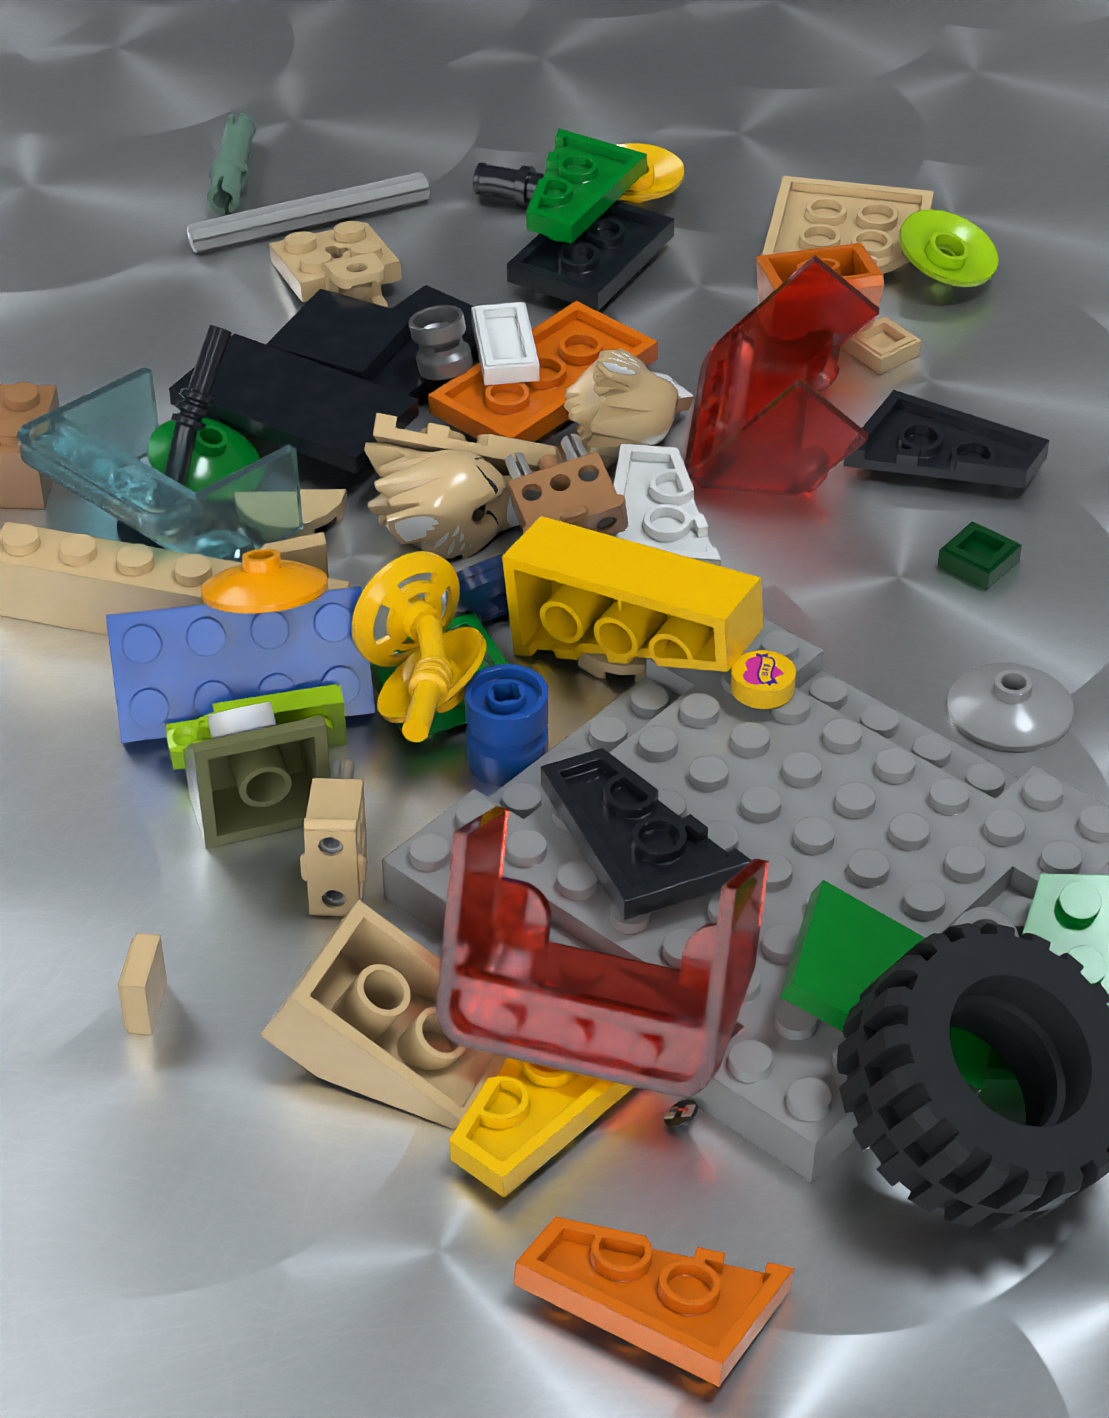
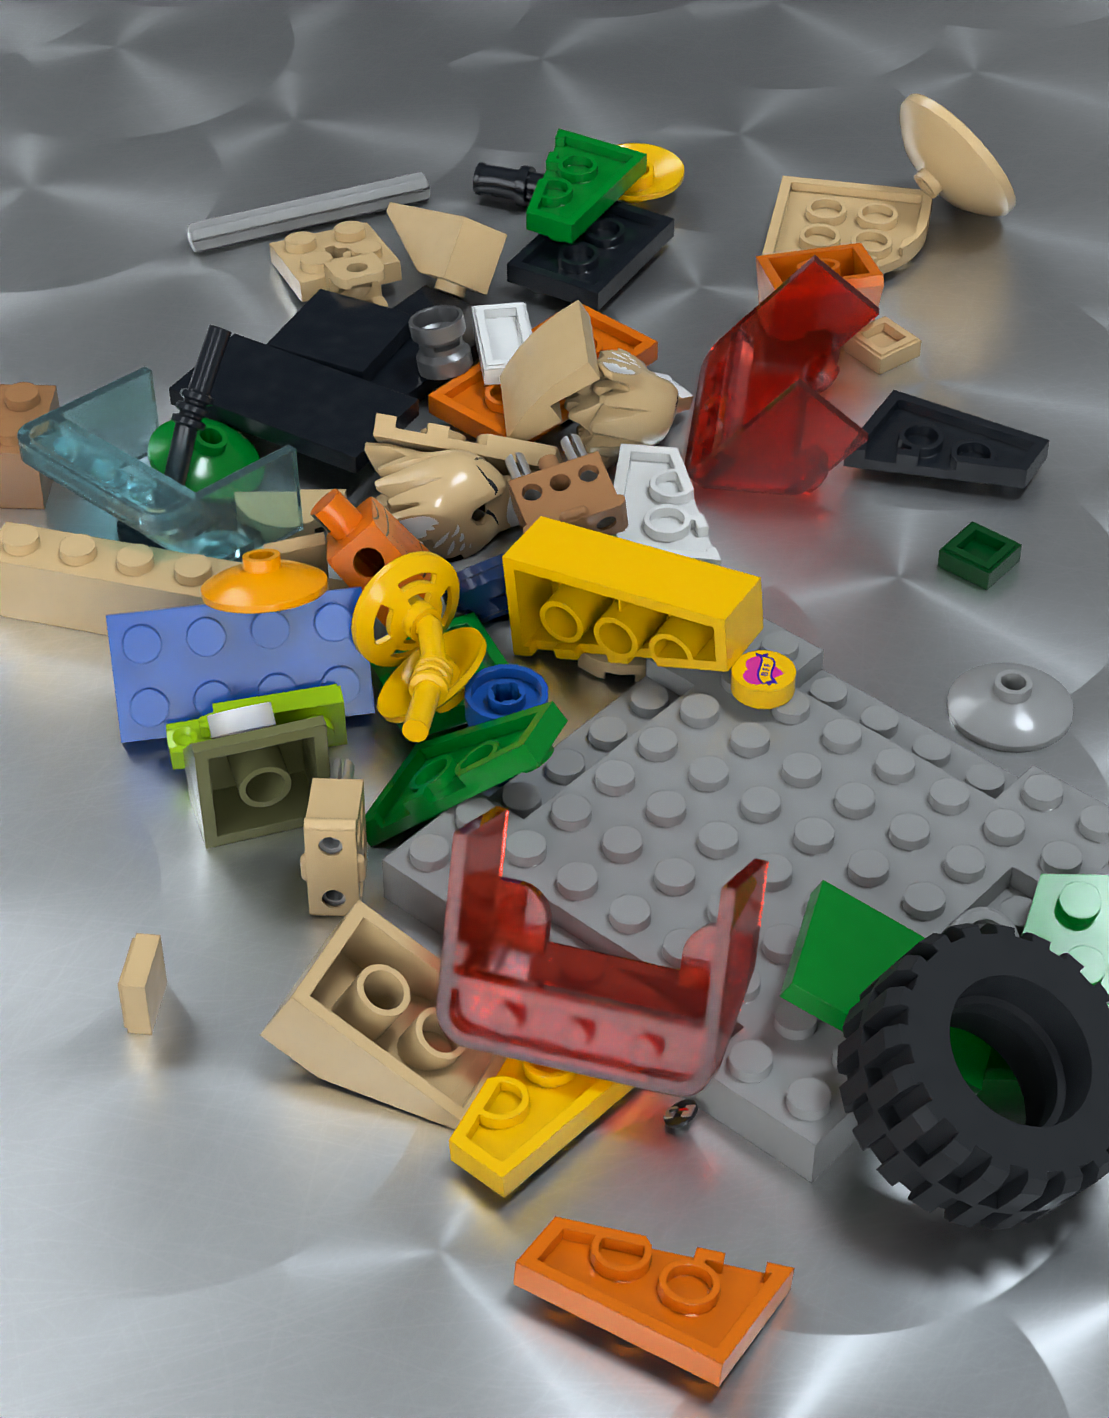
sand green pin [207,113,256,214] -> none
black wing [541,748,753,921] -> none
lime dish [899,209,999,287] -> none
none -> orange torso [310,489,432,627]
none -> green wing [365,701,568,847]
none -> tan slope [386,202,507,299]
none -> tan slope [500,300,600,441]
none -> tan dish [899,93,1016,217]

